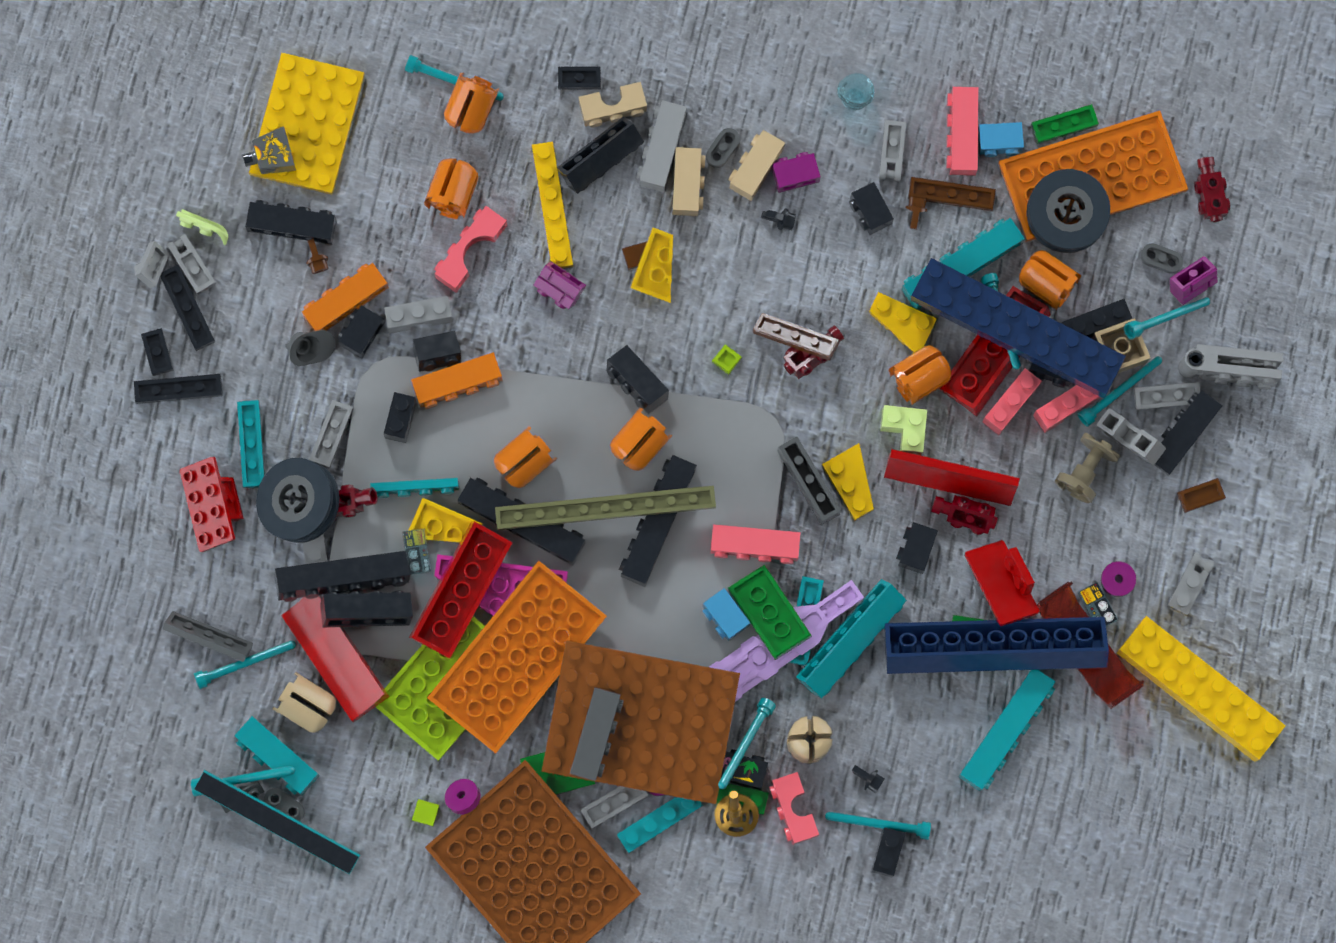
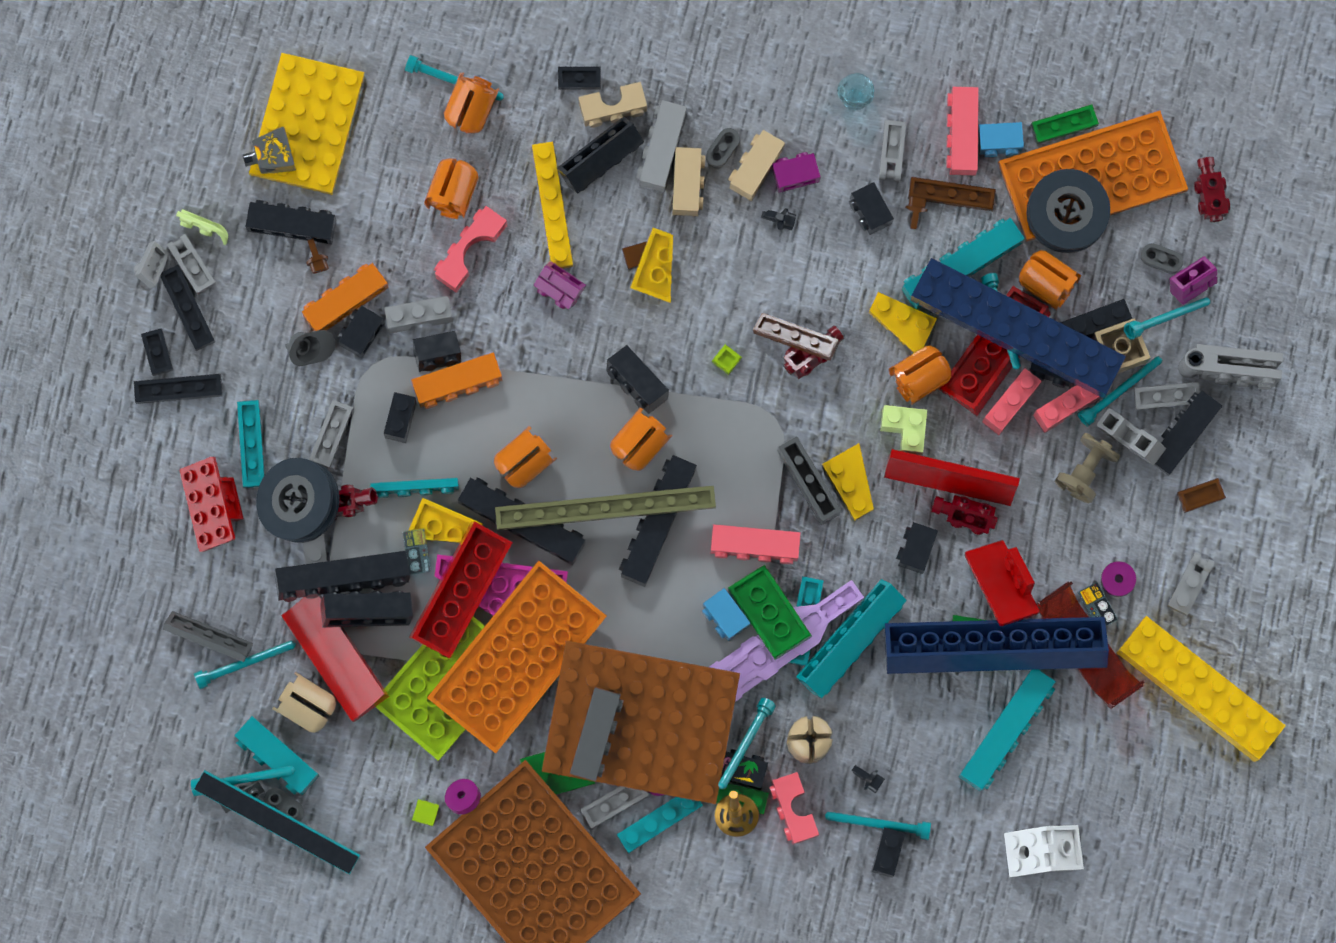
none -> white bracket [1004,825,1084,877]

